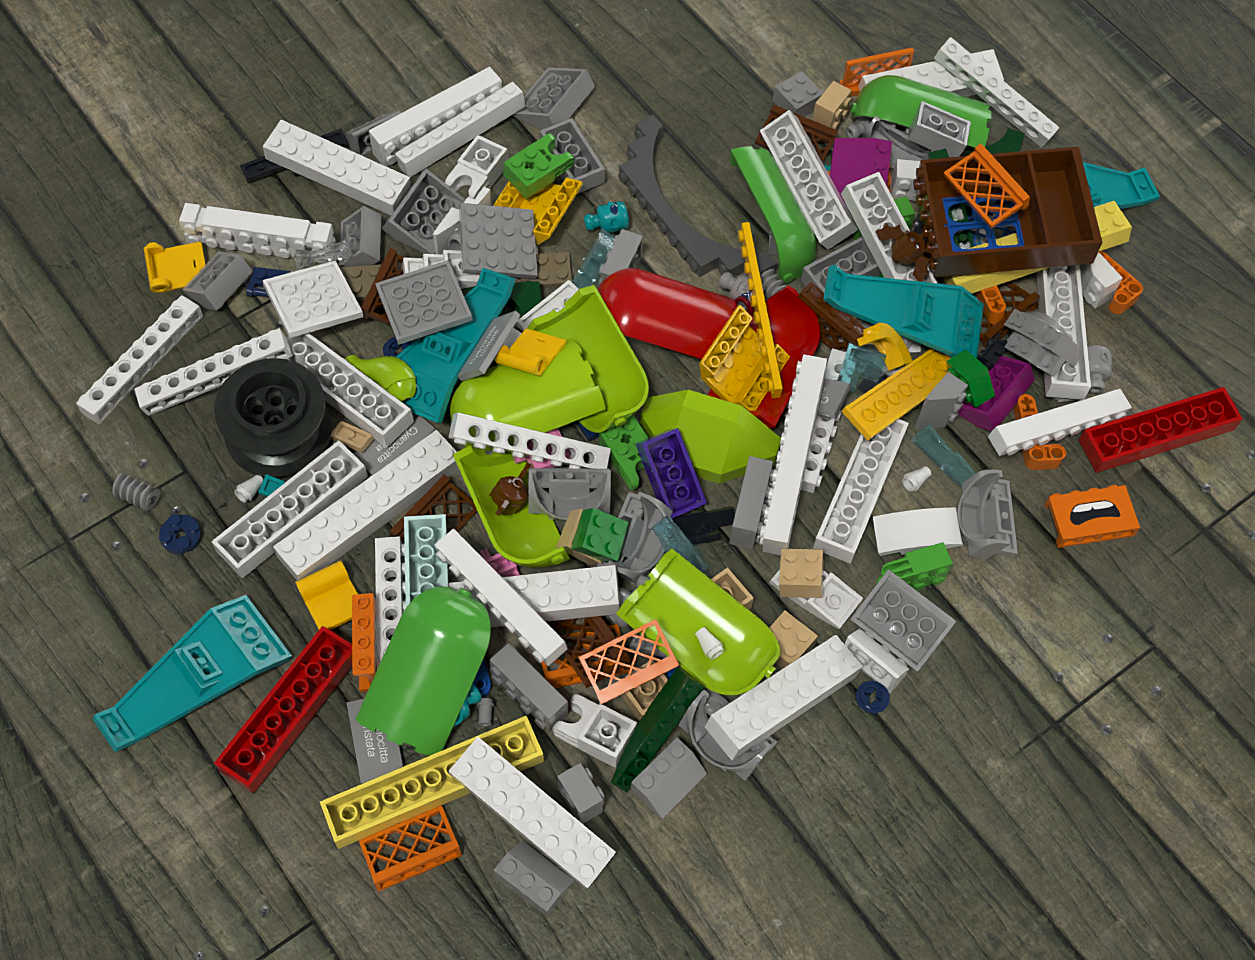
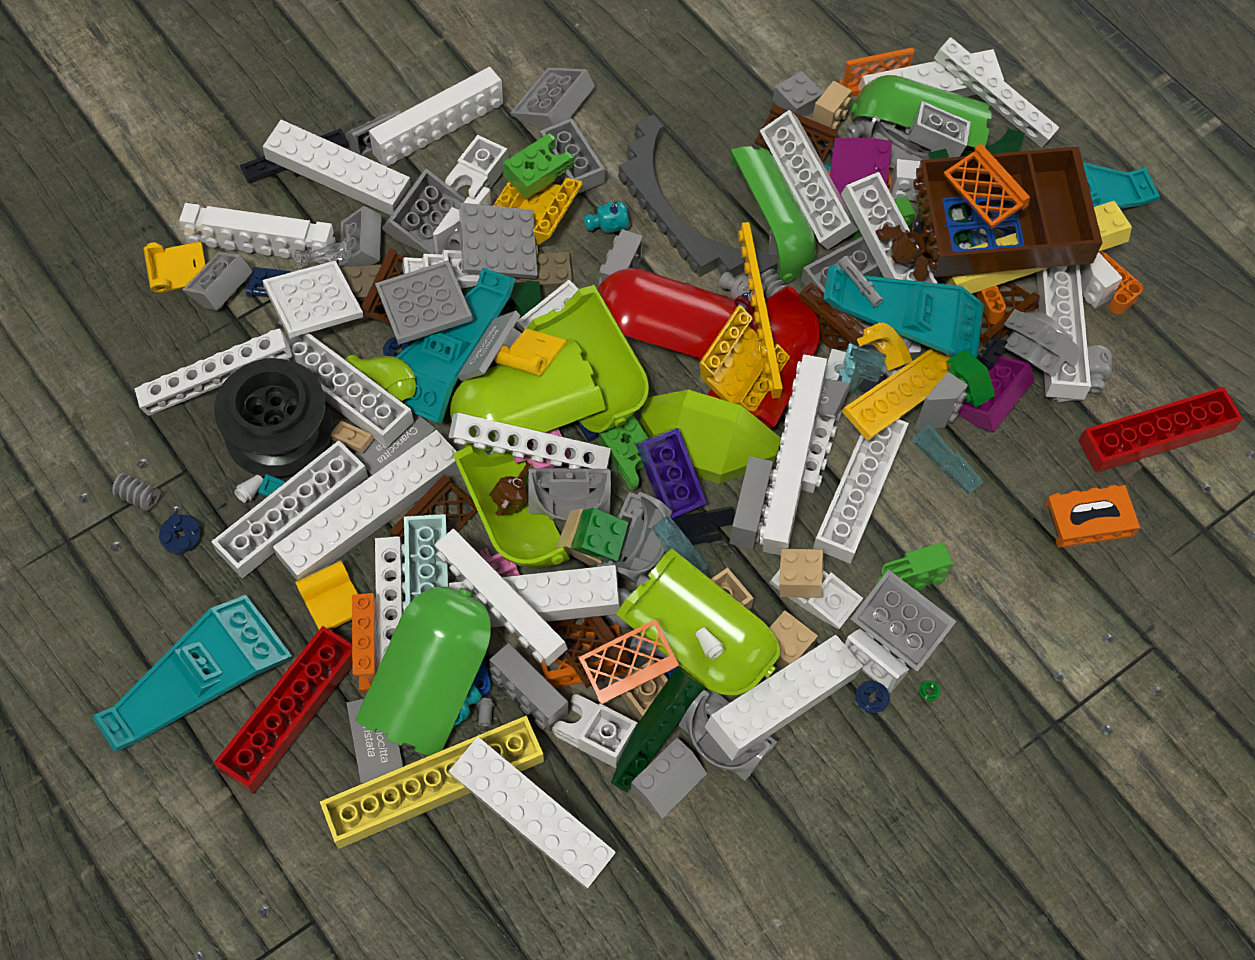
white brick [76,295,203,424] -> none
orange fence [358,805,462,892] -> none
white brick [395,82,526,177] -> none
light grey slope [493,840,575,918] -> none
light grey brick [557,763,604,824] -> none
clear light blue slope [571,229,615,289] -> none
white slope [873,507,963,556] -> none
white cone [902,466,931,491] -> none
light grey piece [957,469,1018,560] -> none
white brick [988,389,1132,456] -> none
orange beam [1014,394,1066,470] -> none
none -> light grey pin [838,256,883,307]
none -> green plate [919,681,940,702]

